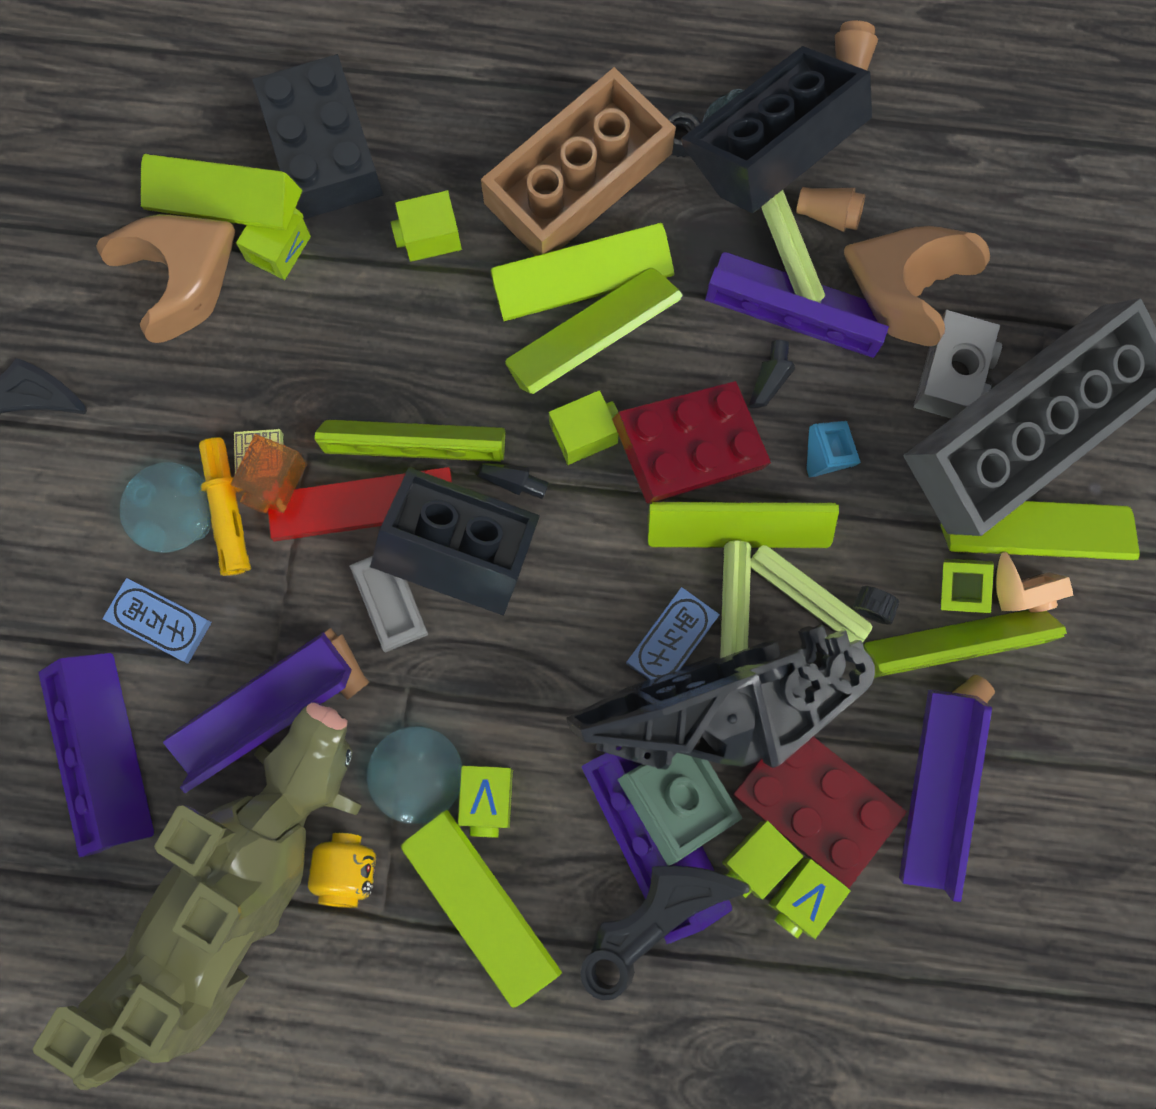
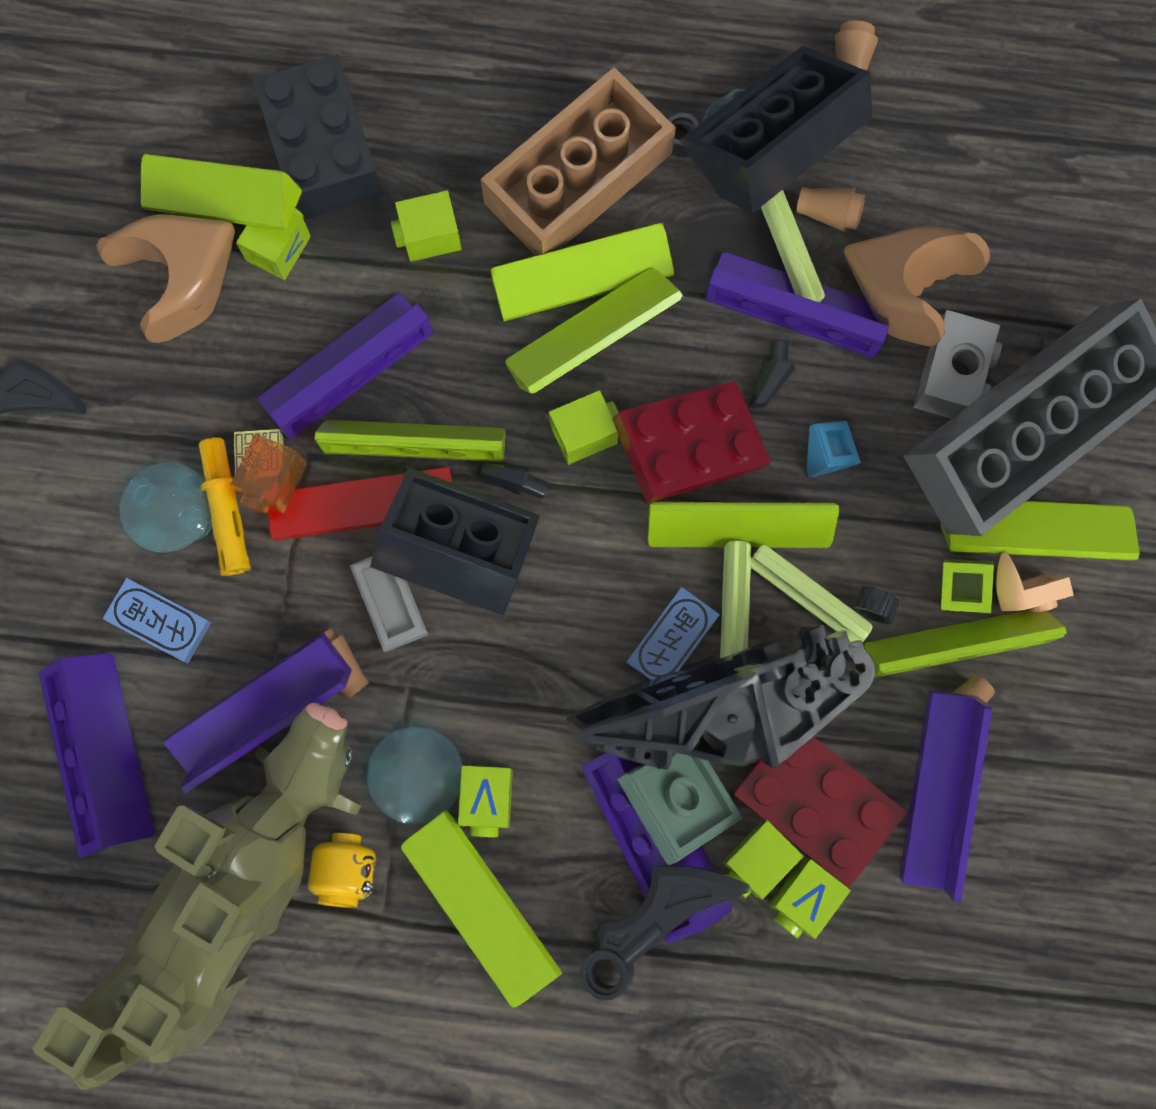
none -> dark purple panel [258,294,433,441]

